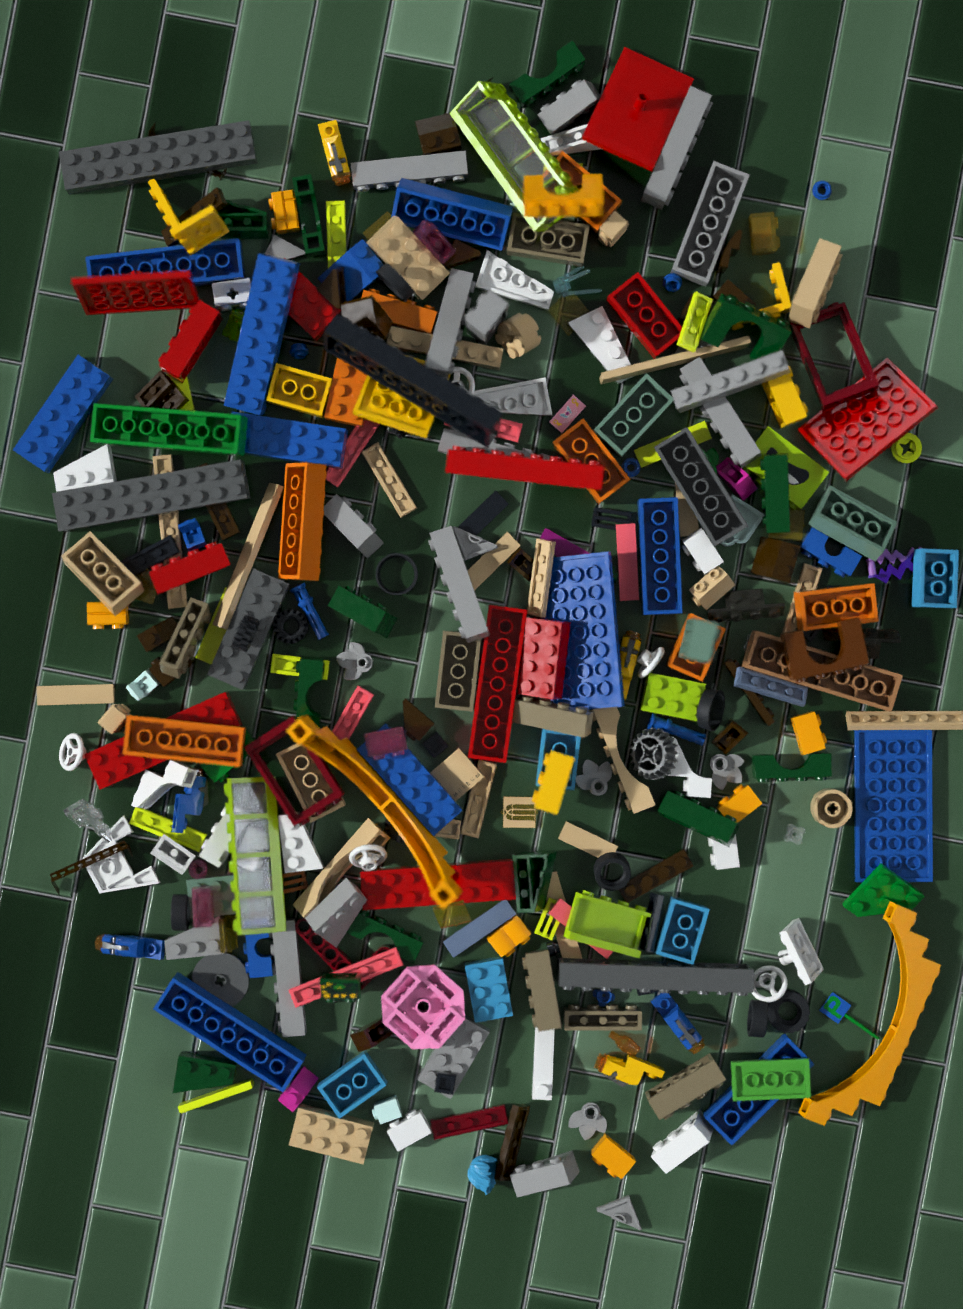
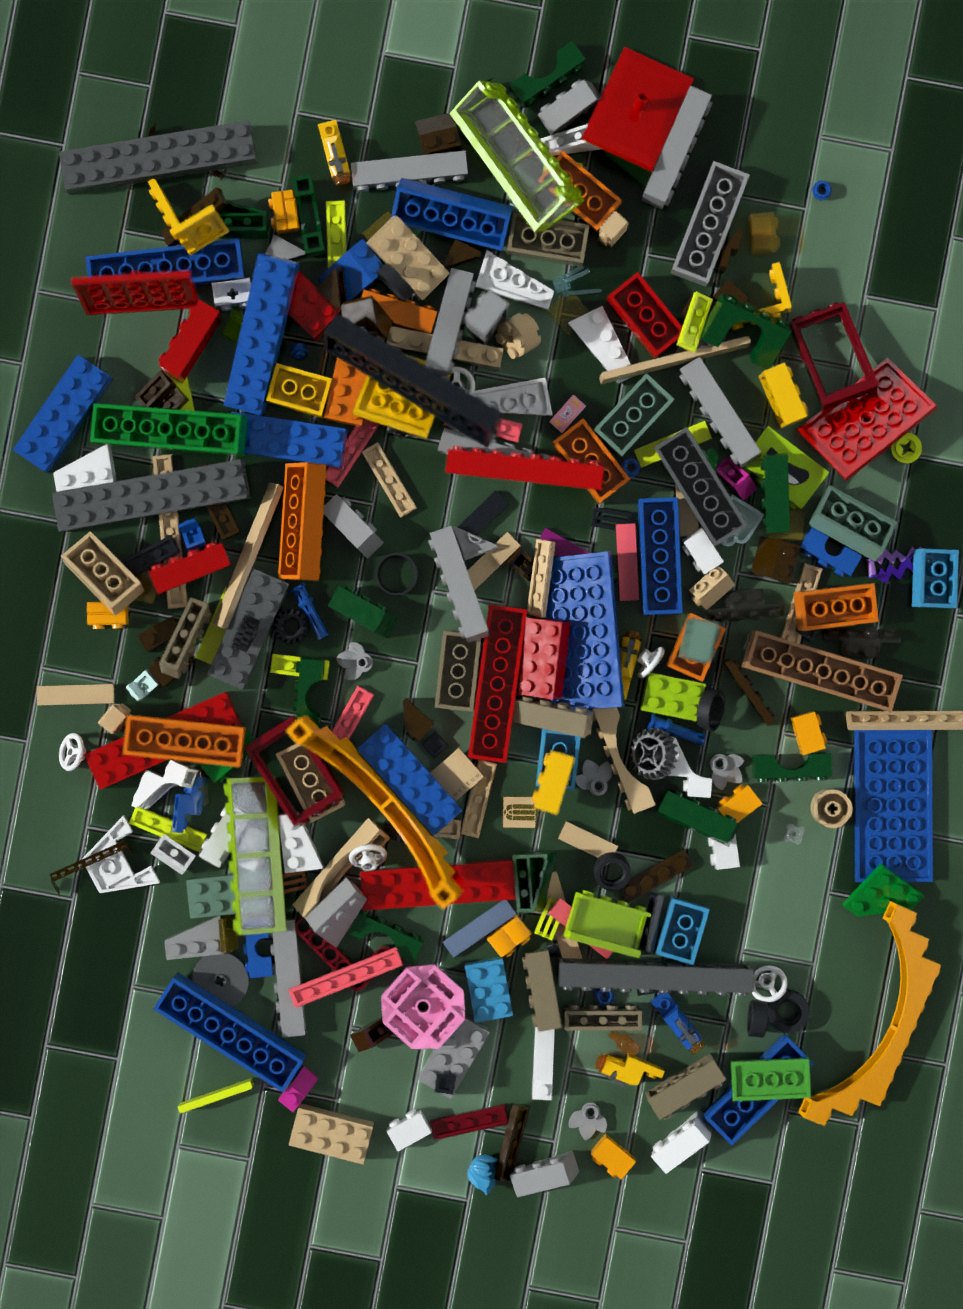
clear bracket [63,799,112,843] -> none
blue plate [95,934,165,960] -> none
black tyre [171,894,190,931] -> none
dark green wedge [172,1052,238,1094] -> none
clear pink cone [188,860,208,879] -> none
clear pink brick [191,885,215,928] -> none
dark azure brick [317,1050,388,1119] -> none
slope [320,973,361,1003] -> none
clear pink brick [364,727,408,760] -> none
light aqua brick [372,1095,402,1124] -> none
clear pink brick [412,220,456,264] -> none
clear yellow piece [433,900,472,929] -> none
light orange arch [524,174,603,217] -> none
light grey tile [596,1195,642,1231] -> none
blue plate [663,273,682,292] -> none
light grey brick [671,351,790,413] -> none
dark brown slope [712,720,748,754] -> none
sand blue tile [734,667,808,707] -> none
white plate [778,918,824,985] -> none
reddish brown arch [780,618,869,683] -> none
tan brick [788,238,843,329] -> none
piece [819,992,880,1040] -> none

